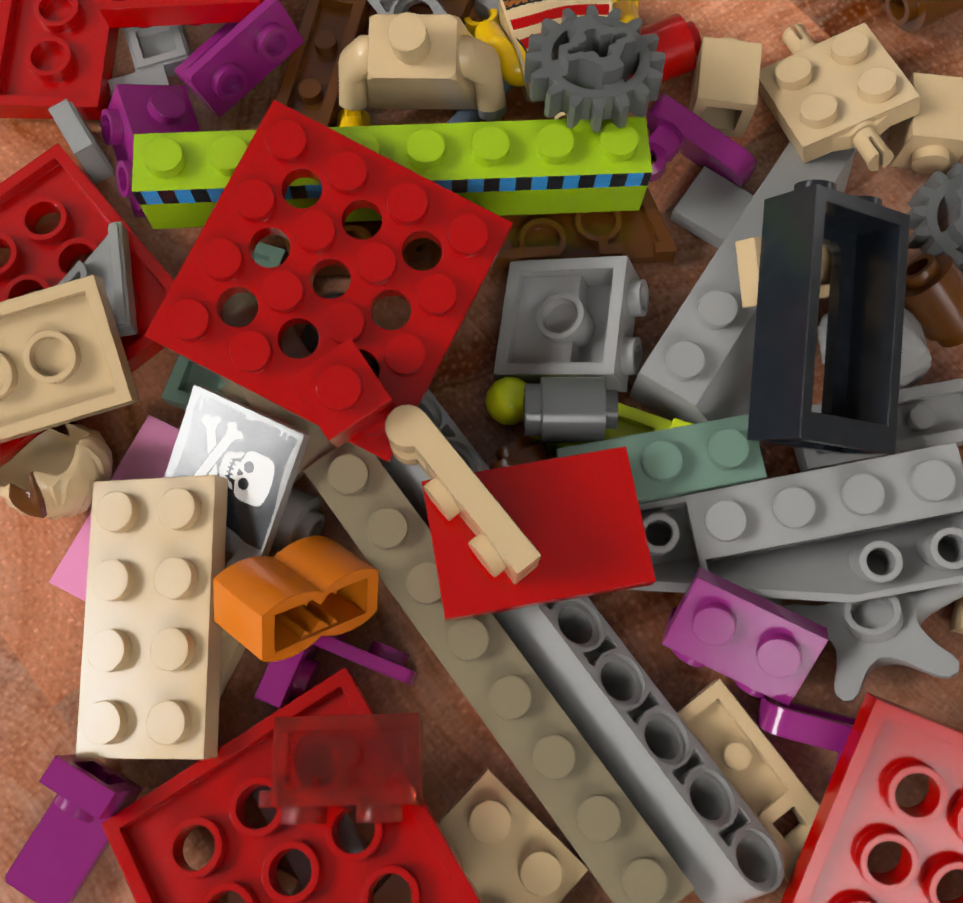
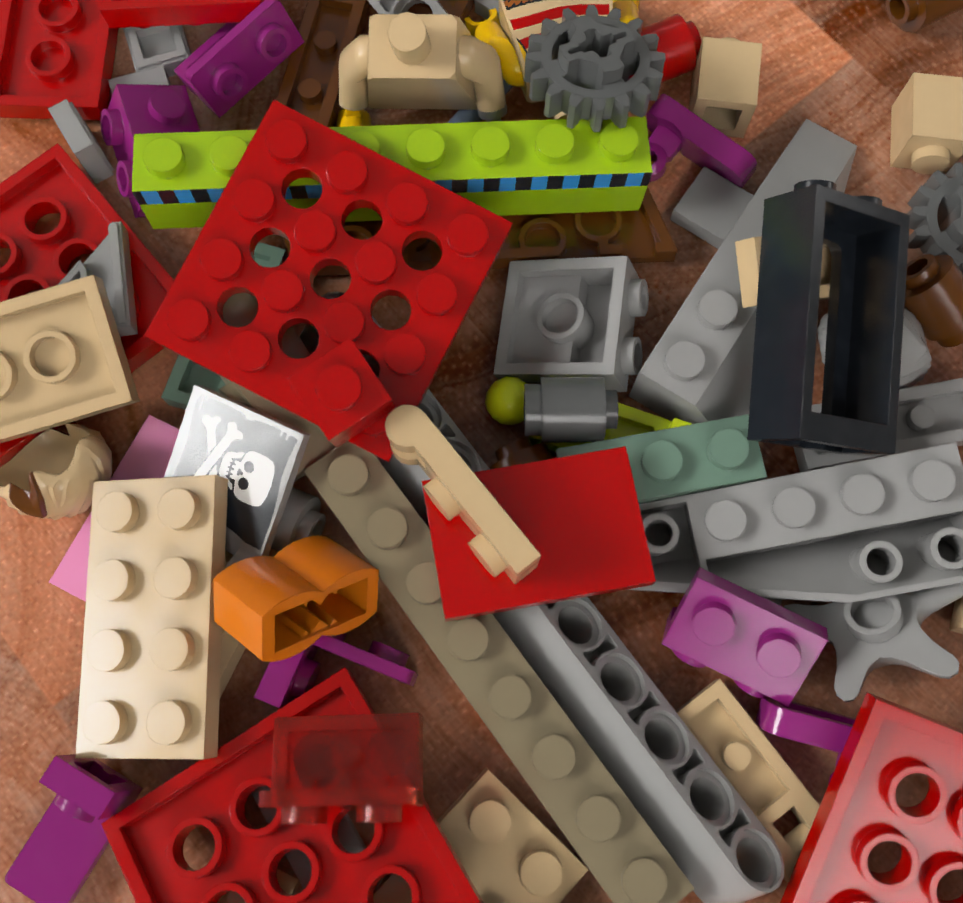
tan plate [758,22,921,171] -> none

